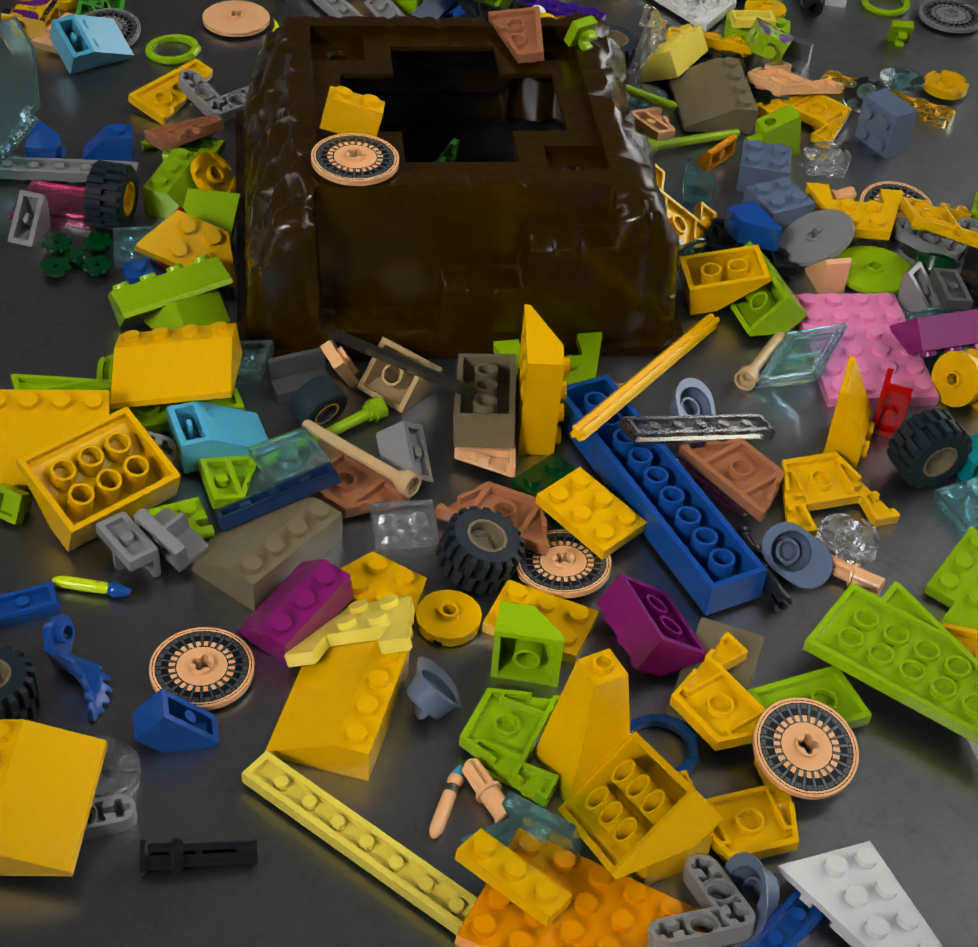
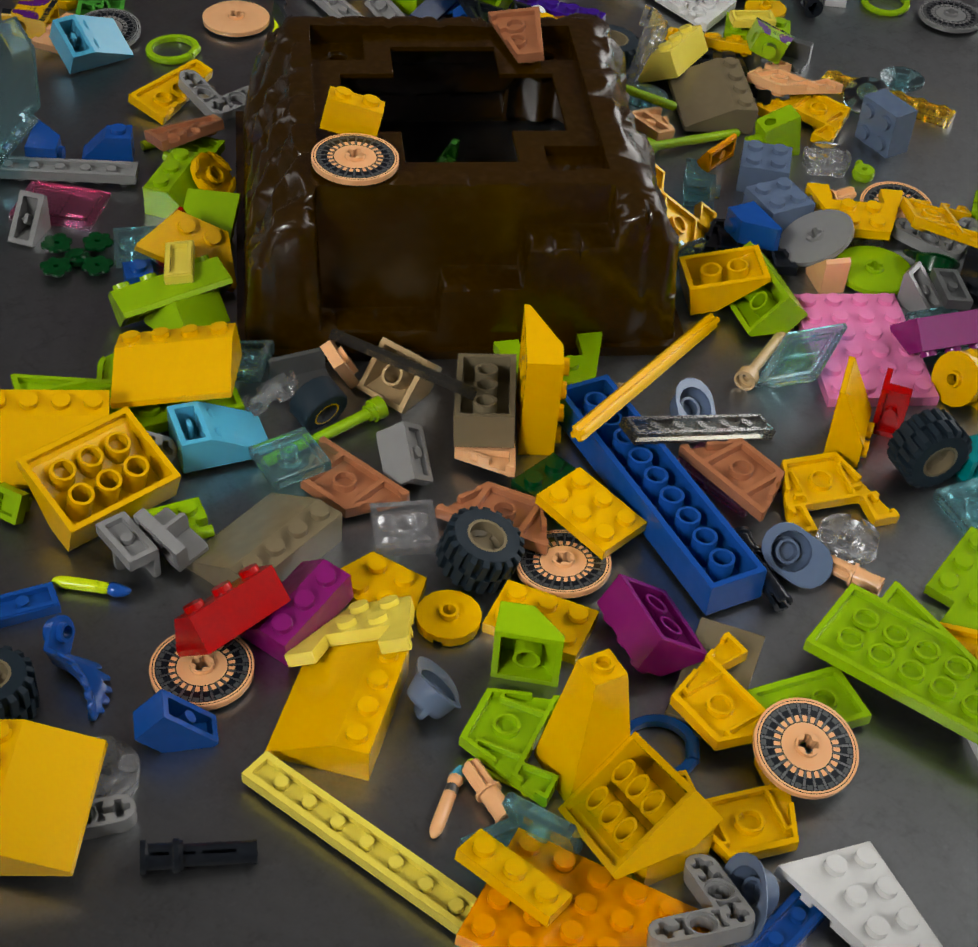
black wheel [84,160,138,231] -> none
lime wing [198,455,258,509] -> none
dark blue tile [214,463,341,532] -> none
tan piece [302,419,422,498] -> none
lime tile [564,15,598,51] -> none
lime tile [887,20,914,48] -> none
yellow plate [922,70,969,100] -> none
none -> light yellow tile [164,240,195,285]
none -> red slope [174,563,291,657]
none -> clear plate [241,370,299,416]
none -> lime piece [852,160,875,183]

